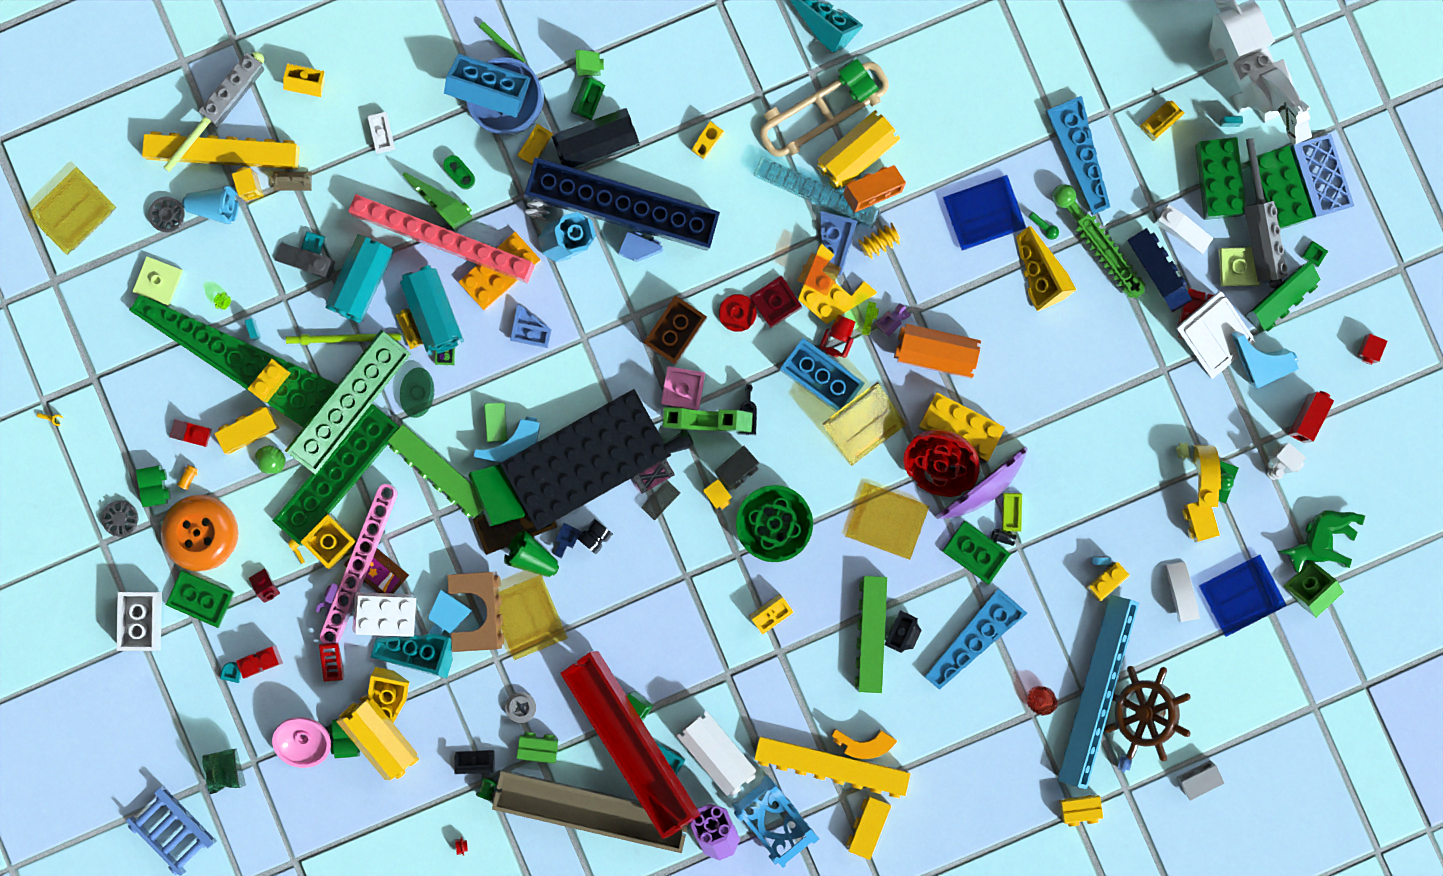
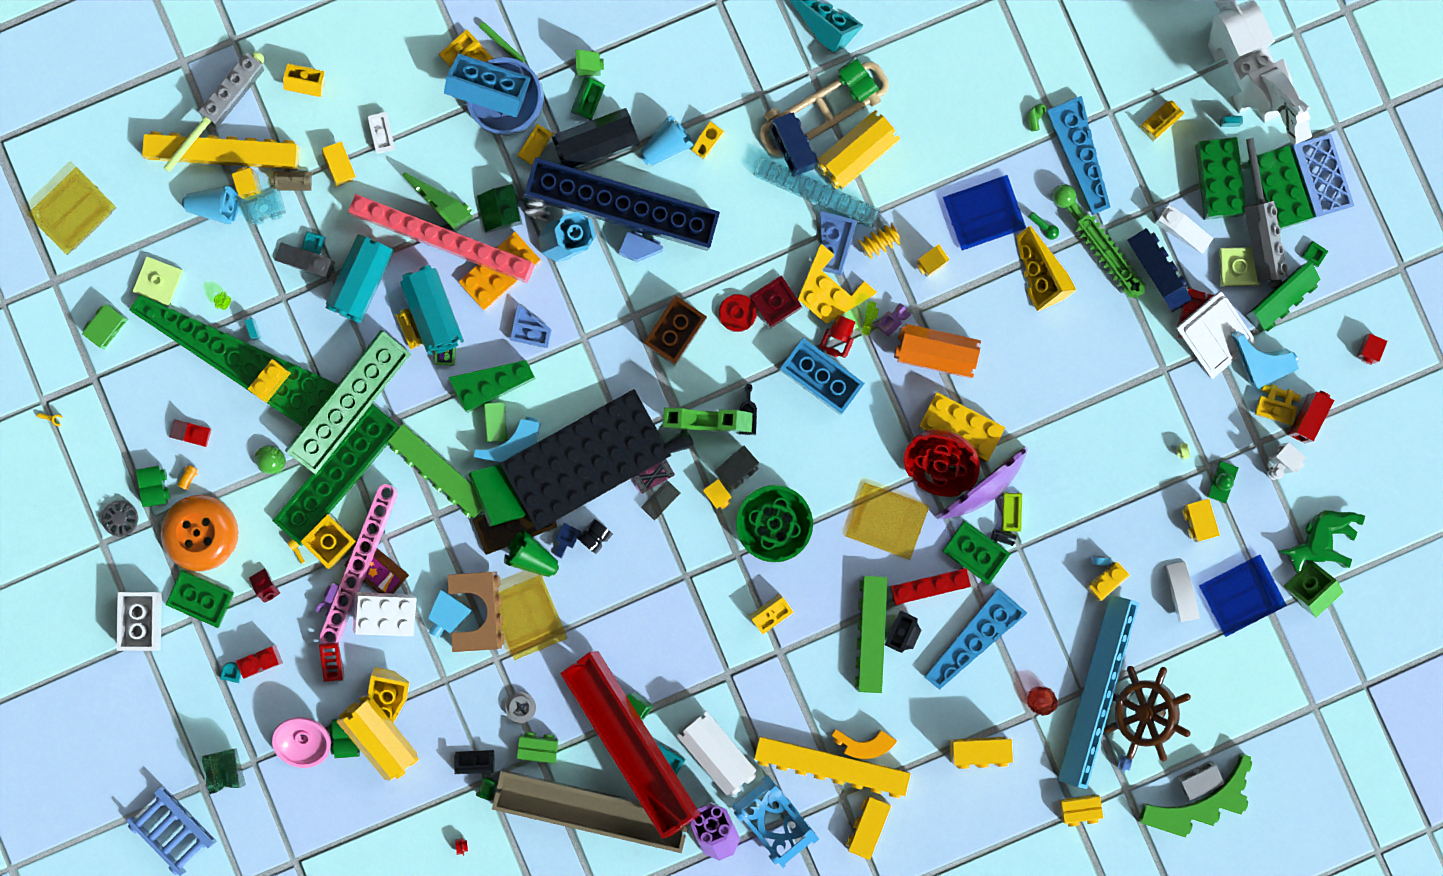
flat silver wheel [148,197,185,233] -> none
yellow brick [214,406,280,455] -> none
lime bar [285,333,401,345] -> none
teal wedge [370,633,453,679] -> none
clear green piece [400,367,435,418] -> none
green plate [443,155,475,190] -> none
bright pink plate [661,366,705,410] -> none
clear orange piece [797,253,842,296] -> none
clear yellow piece [822,382,907,466] -> none
orange brick [843,165,906,213] -> none
yellow arch [1193,445,1221,507] -> none
none -> bright green brick [82,304,128,350]
none -> clear light blue brick [240,189,286,226]
none -> yellow hinge [322,141,356,188]
none -> yellow slope [439,29,493,68]
none -> green wedge [449,360,536,413]
none -> dark green slope [477,184,522,233]
none -> medium azure cone [640,115,694,166]
none -> dark blue brick [770,112,817,177]
none -> red brick [890,568,971,605]
none -> yellow slope [916,244,950,277]
none -> yellow brick [949,737,1013,769]
none -> bright green arm [1028,104,1047,132]
none -> bright green arch [1138,753,1252,838]
none -> yellow plate [1254,384,1301,426]

